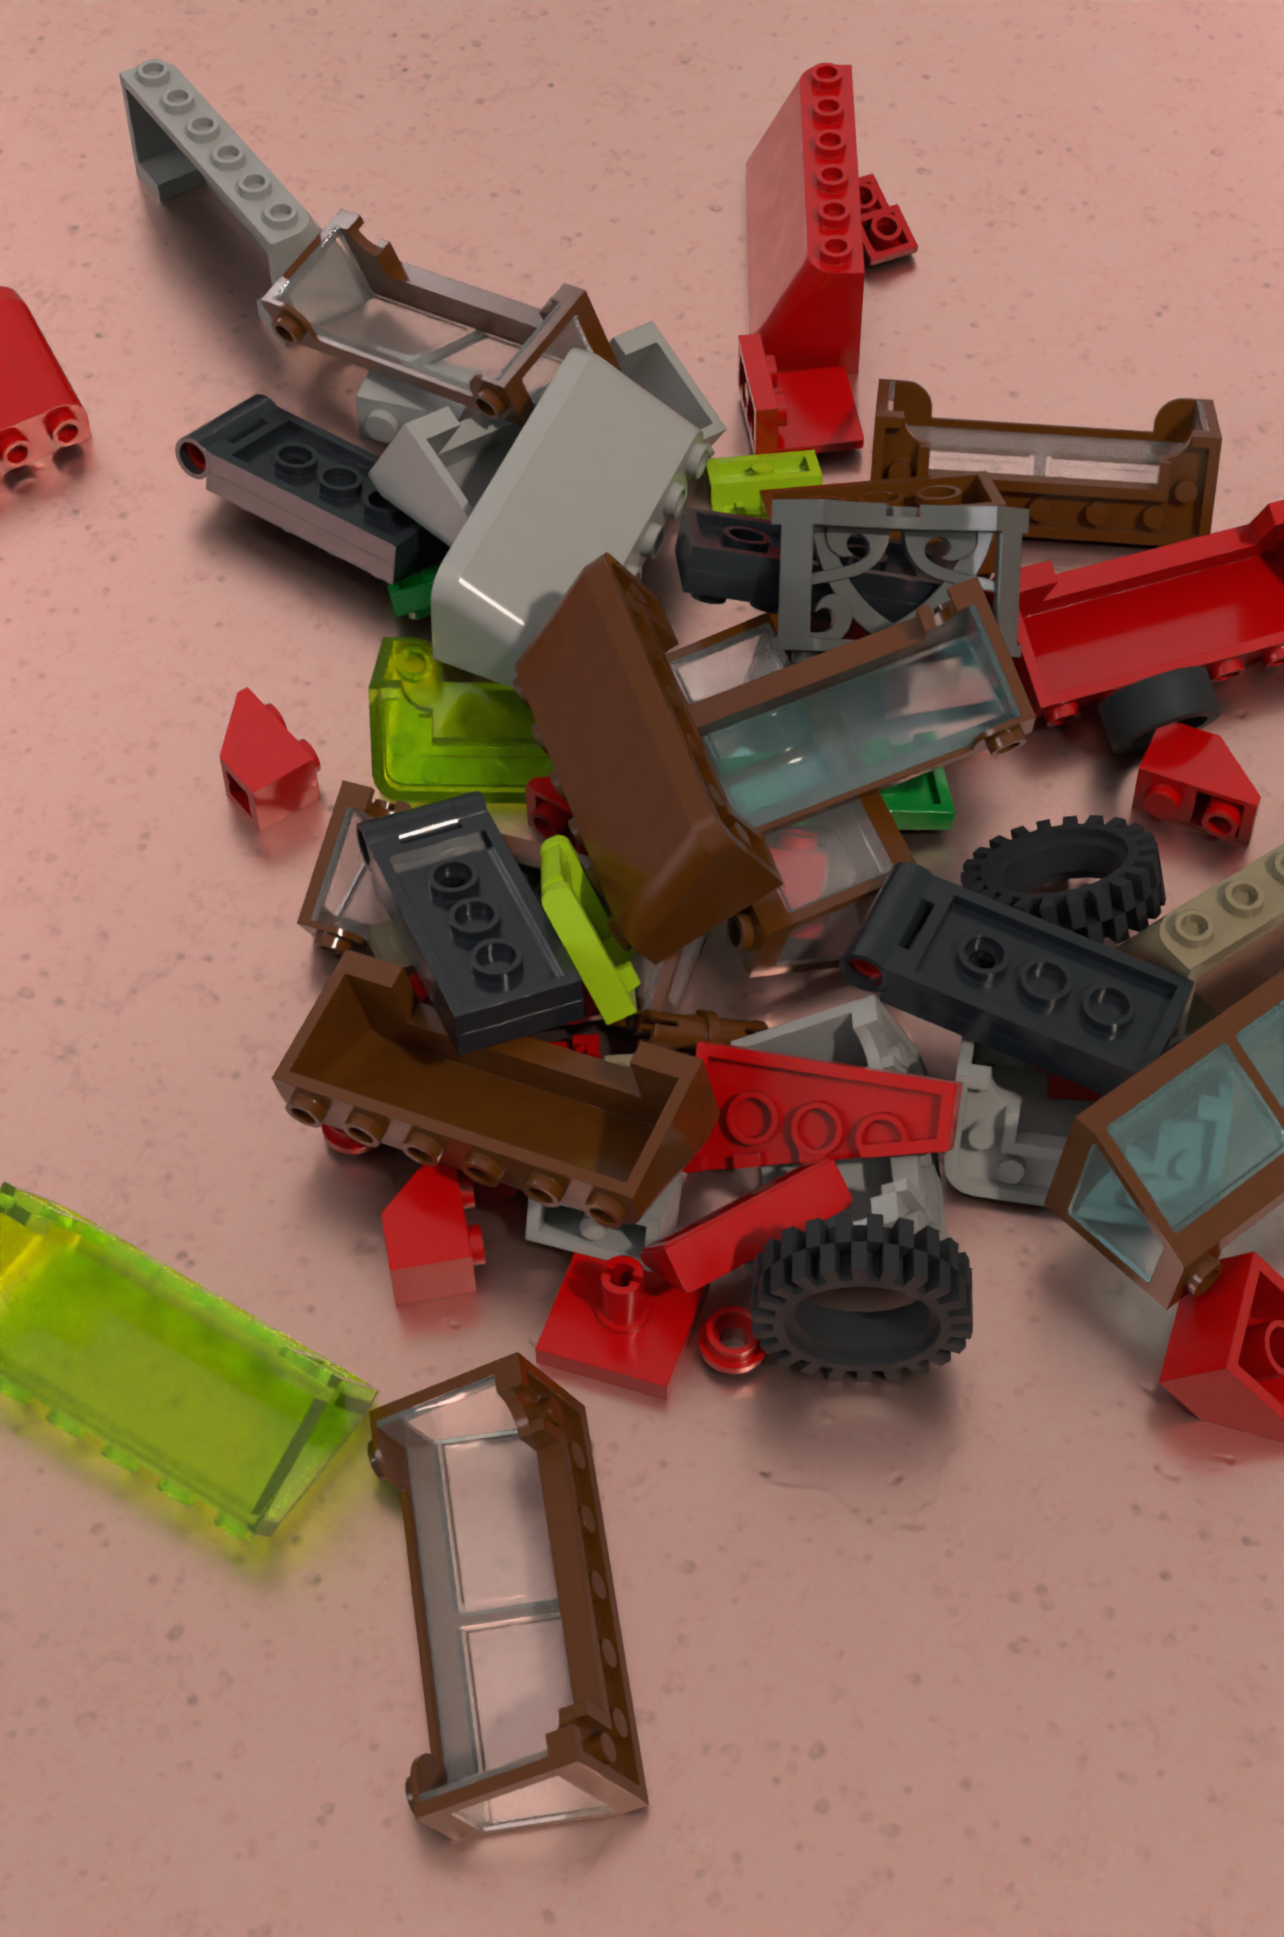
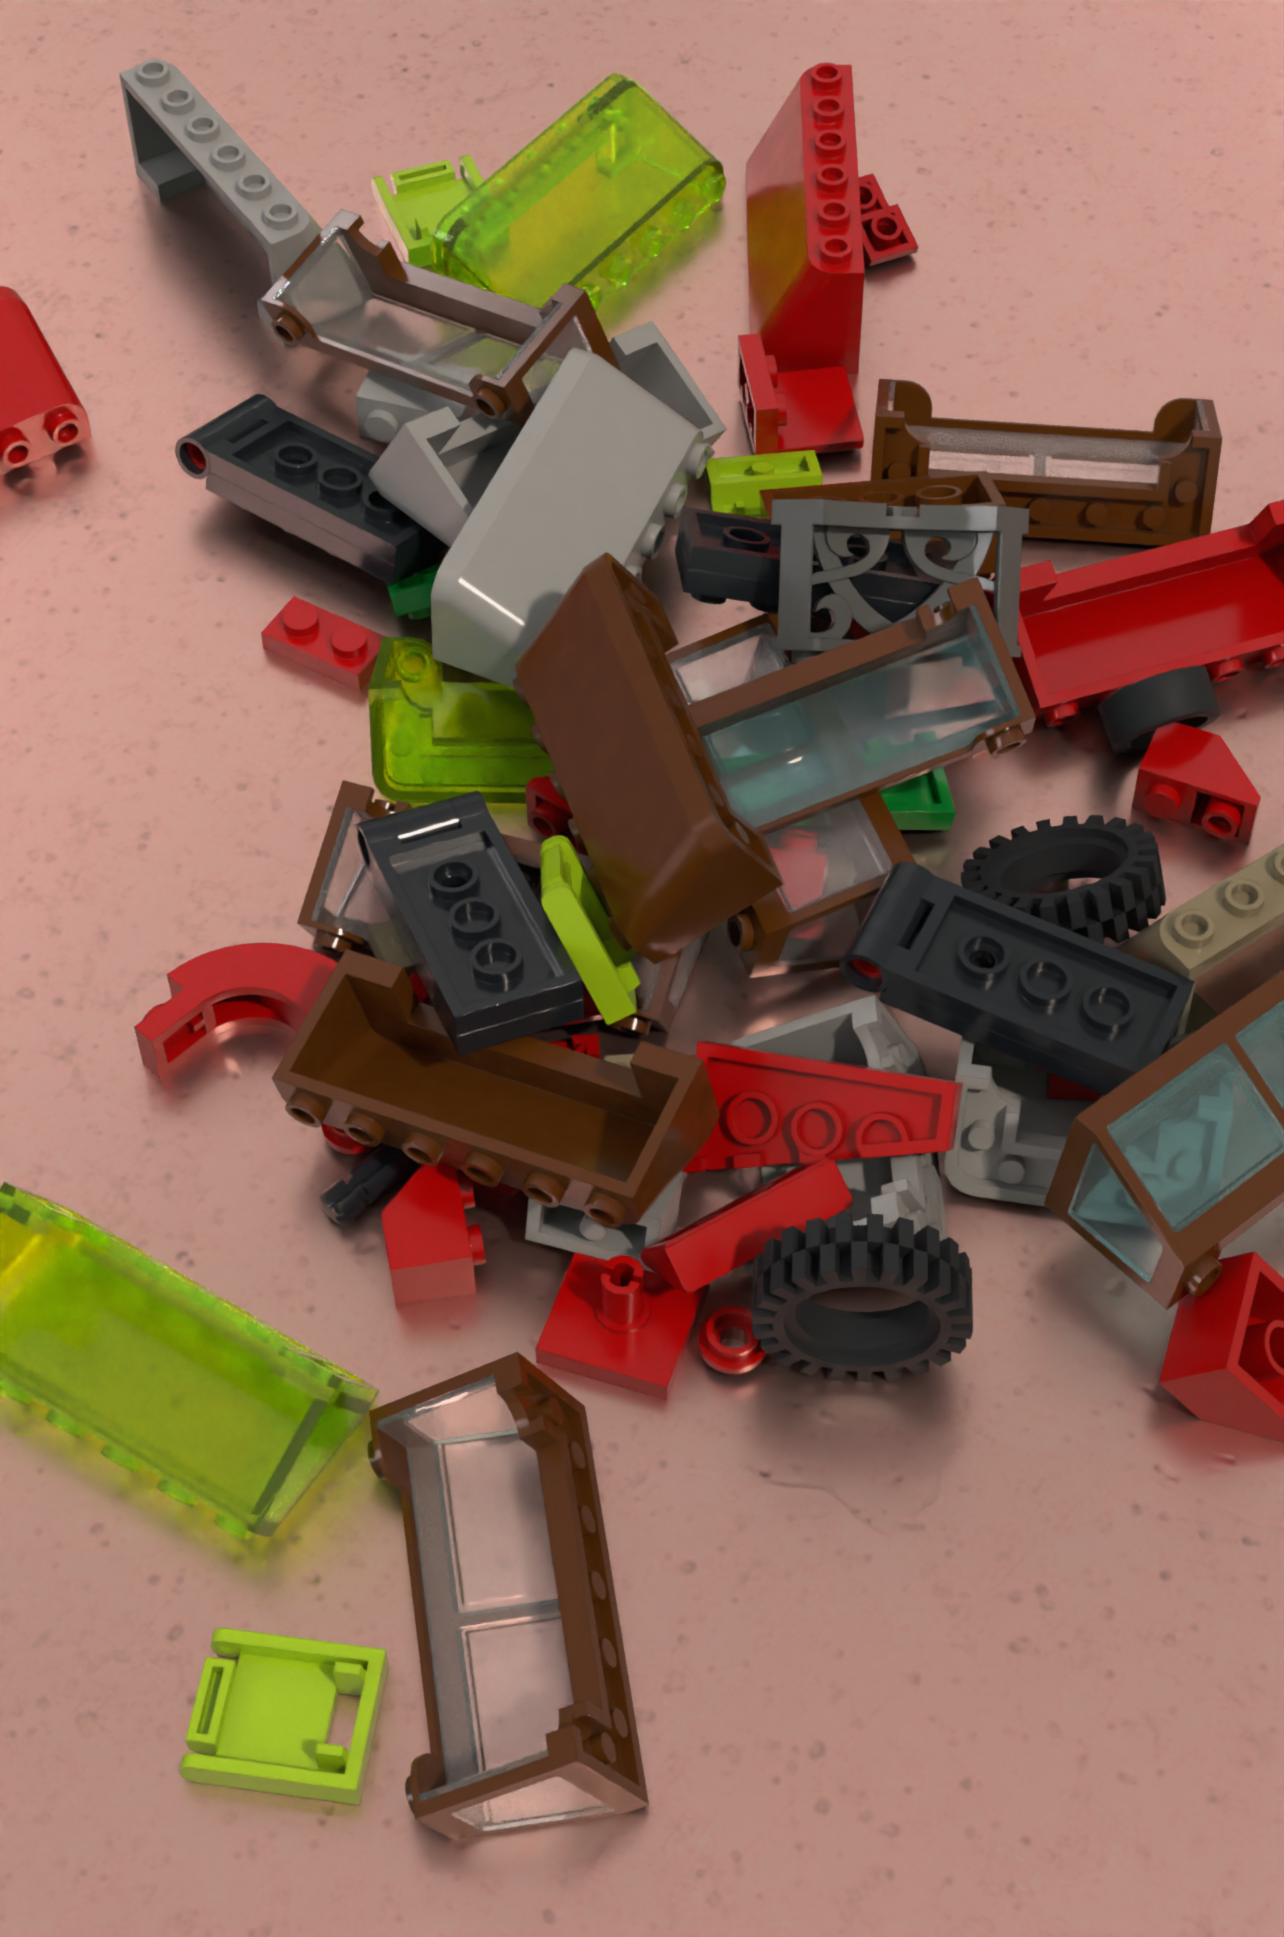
red slope [219,687,321,832] -> none
reddish brown pin [636,1008,769,1056] -> none
none -> red arch [134,943,338,1079]
none -> lime container [179,1628,389,1805]
none -> red plate [261,596,392,692]
none -> black axle [320,1144,421,1225]
none -> lime container [371,155,508,268]
none -> clear neon green windscreen [431,73,726,362]

